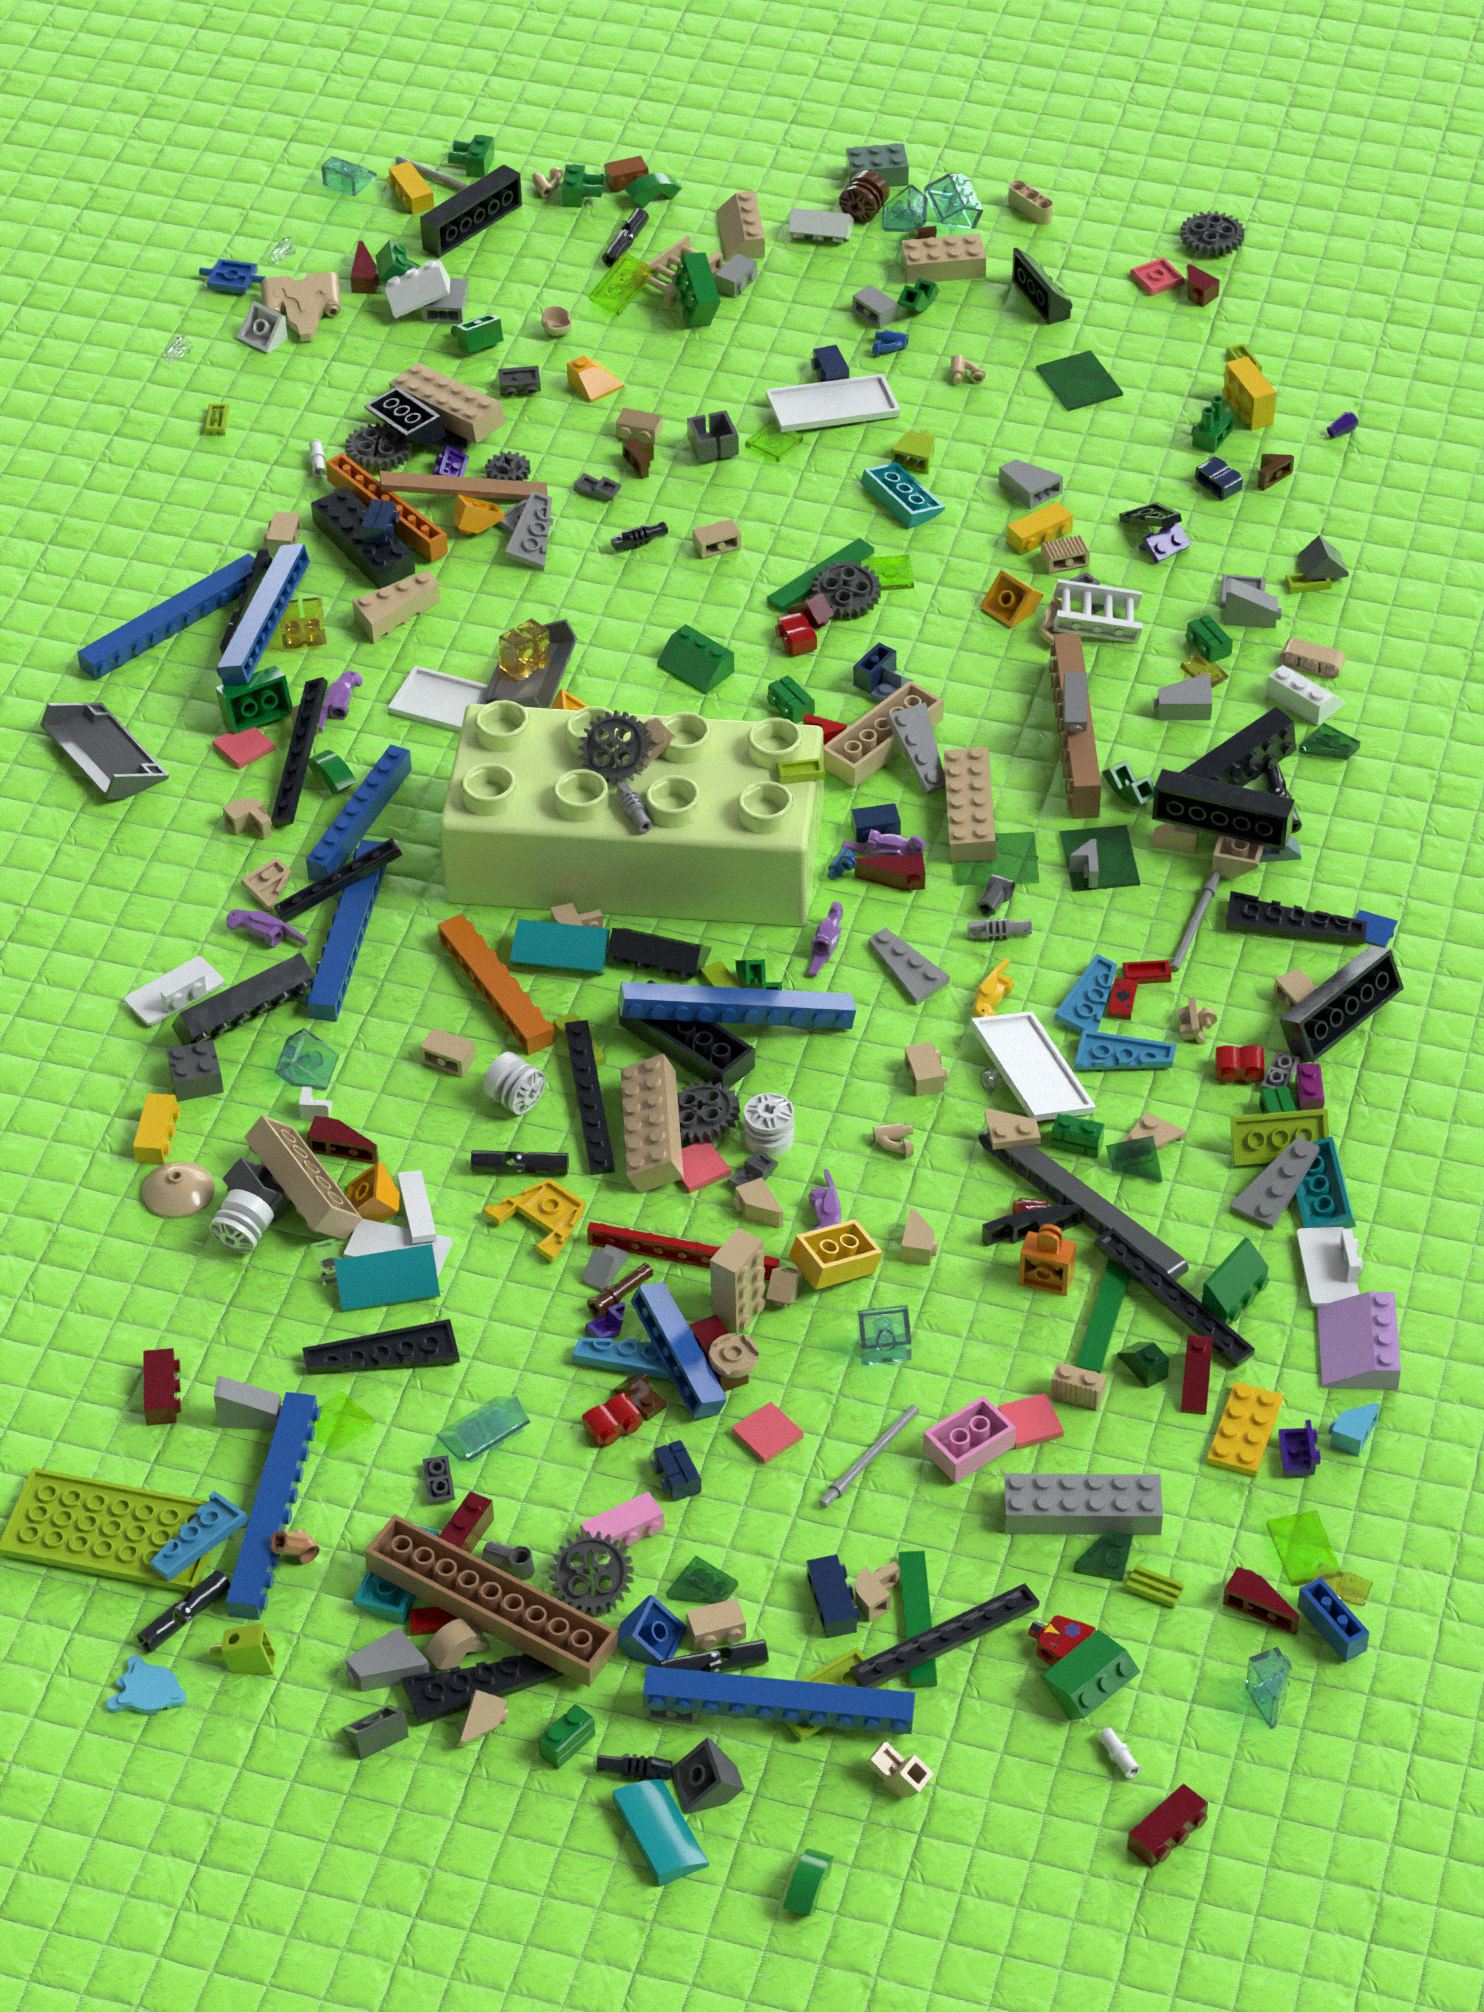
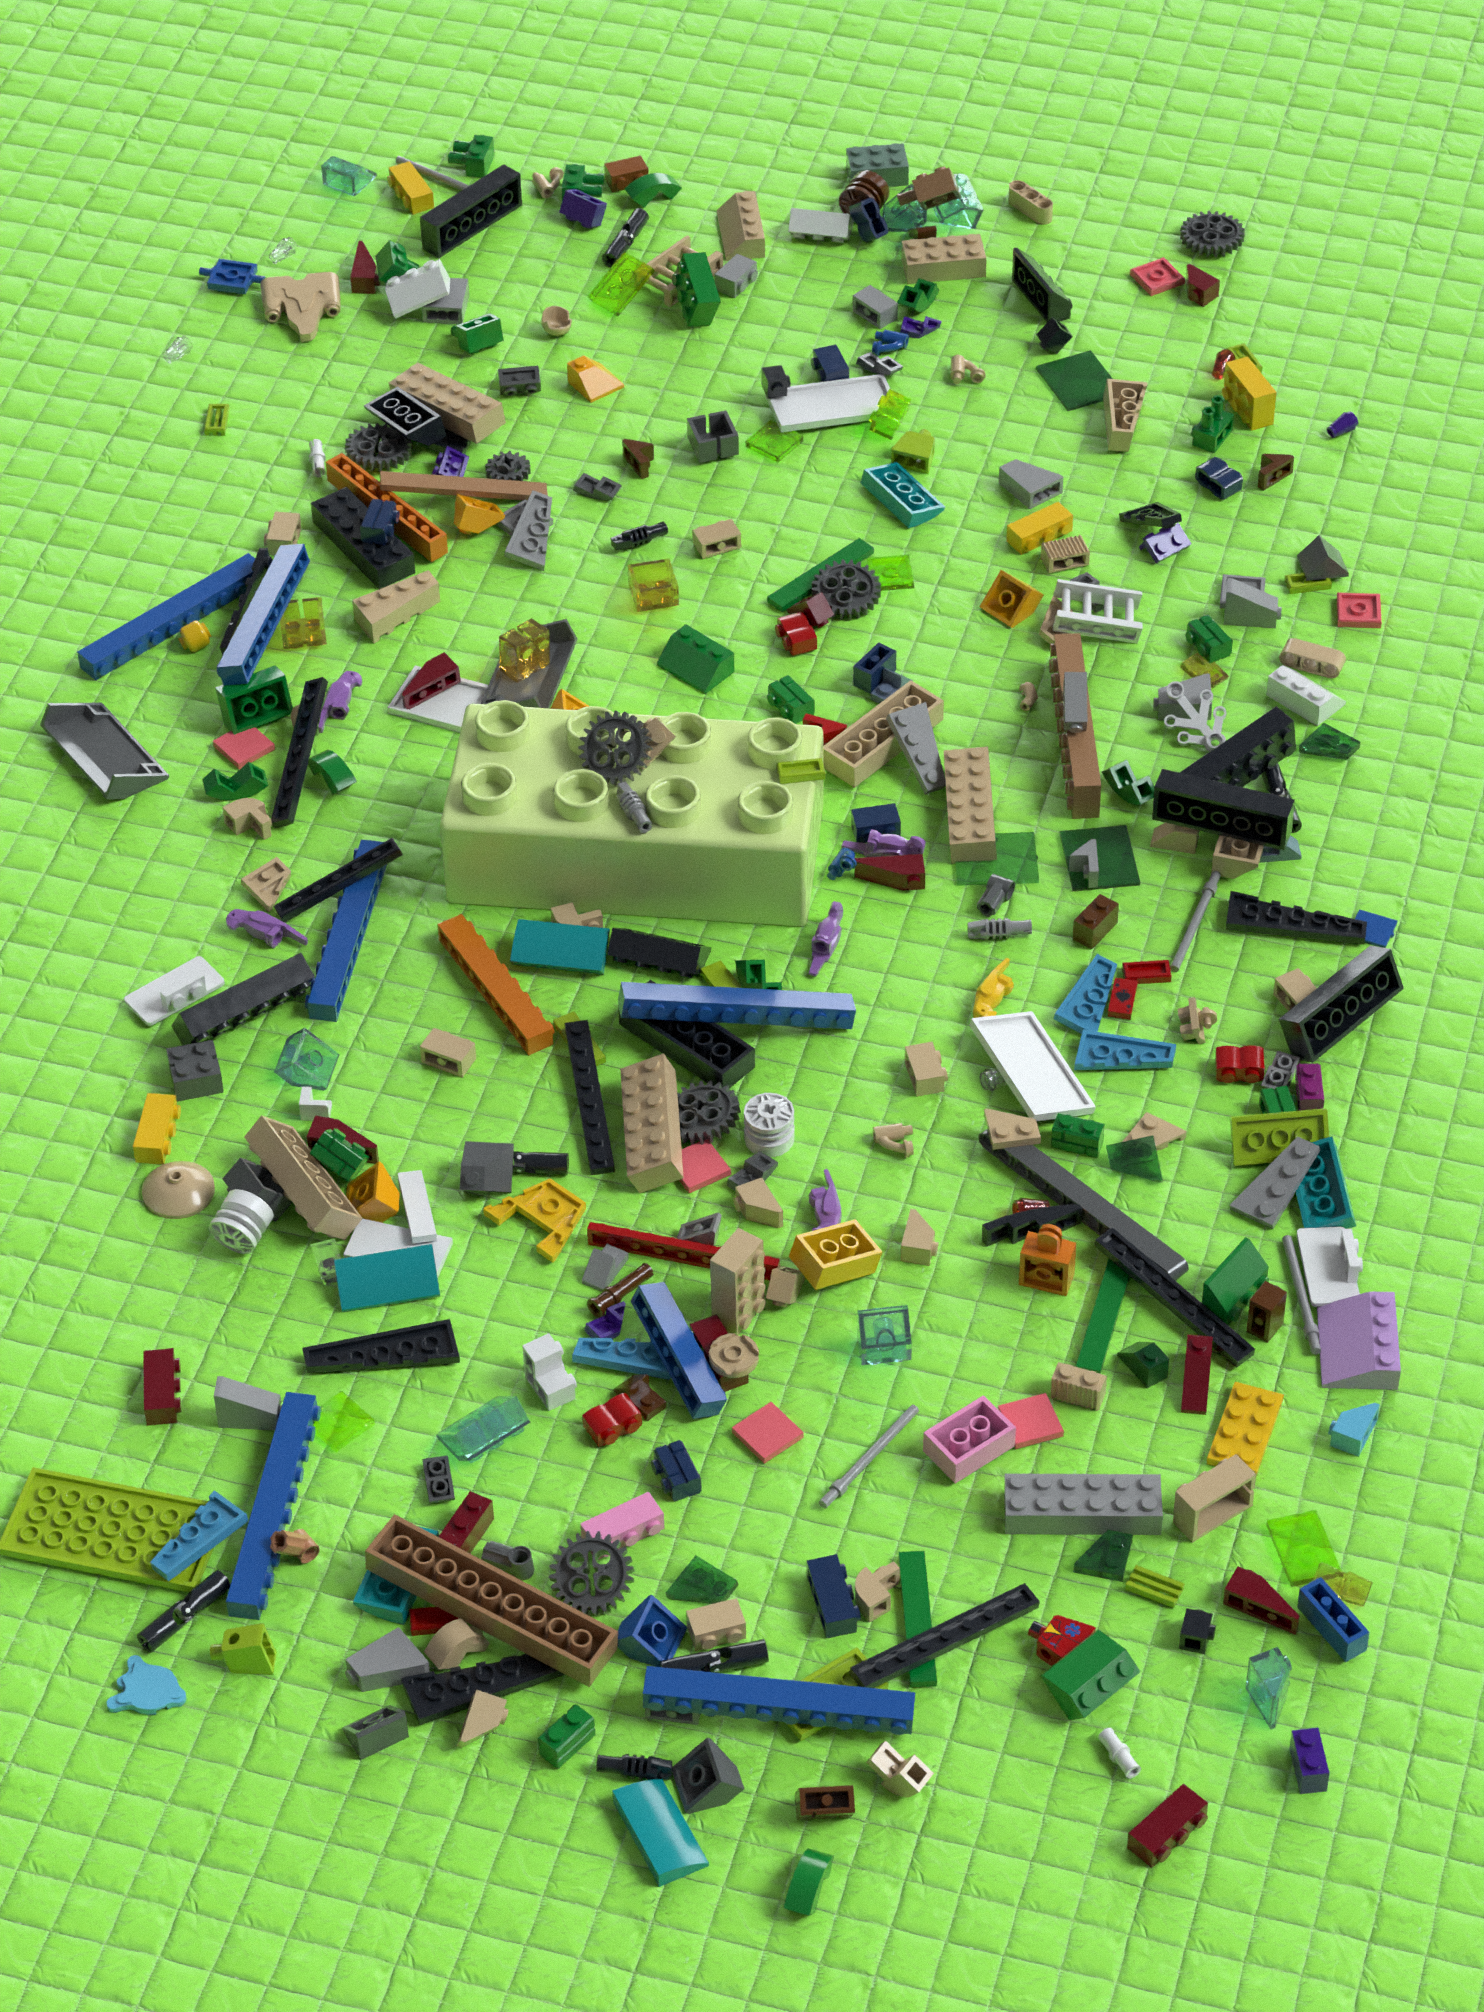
white slope [237,301,288,353] -> none
blue brick [306,744,412,881] -> none
white wheel [482,1052,546,1115] -> none
tan brick [616,408,663,445] -> none
light grey wing [869,927,950,1005] -> none
dark purple bracket [1278,1419,1320,1476] -> none
none -> yellow head [178,620,212,653]
none -> green brick [202,761,268,800]
none -> green brick [310,1128,369,1182]
none -> dark red slope [402,652,461,710]
none -> dark grey slope [460,1141,514,1192]
none -> white brick [522,1333,577,1411]
none -> dark purple brick [559,189,607,229]
none -> clear yellow piece [628,558,679,612]
none -> light grey slope [677,1212,722,1246]
none -> black brick [761,365,790,399]
none -> reddish brown brick [795,1785,855,1820]
none -> brick [849,197,888,243]
none -> dark grey slope [856,352,903,375]
none -> clear neon green brick [869,389,911,441]
none -> medium nougat brick [897,167,962,211]
none -> dark purple slope [900,316,942,338]
none -> tan arm [1019,682,1038,711]
none -> black brick [1036,317,1073,354]
none -> reddish brown brick [1073,894,1119,949]
none -> tan wedge [1103,379,1148,452]
none -> white plant [1164,681,1226,752]
none -> tan piece [1173,1454,1256,1543]
none -> black brick [1179,1608,1216,1654]
none -> clear red cone [1212,349,1235,380]
none -> reddish brown brick [1246,1281,1287,1343]
none -> light grey bar [1282,1235,1321,1355]
none -> dark purple brick [1289,1727,1330,1794]
none -> coral tile [1336,593,1382,628]

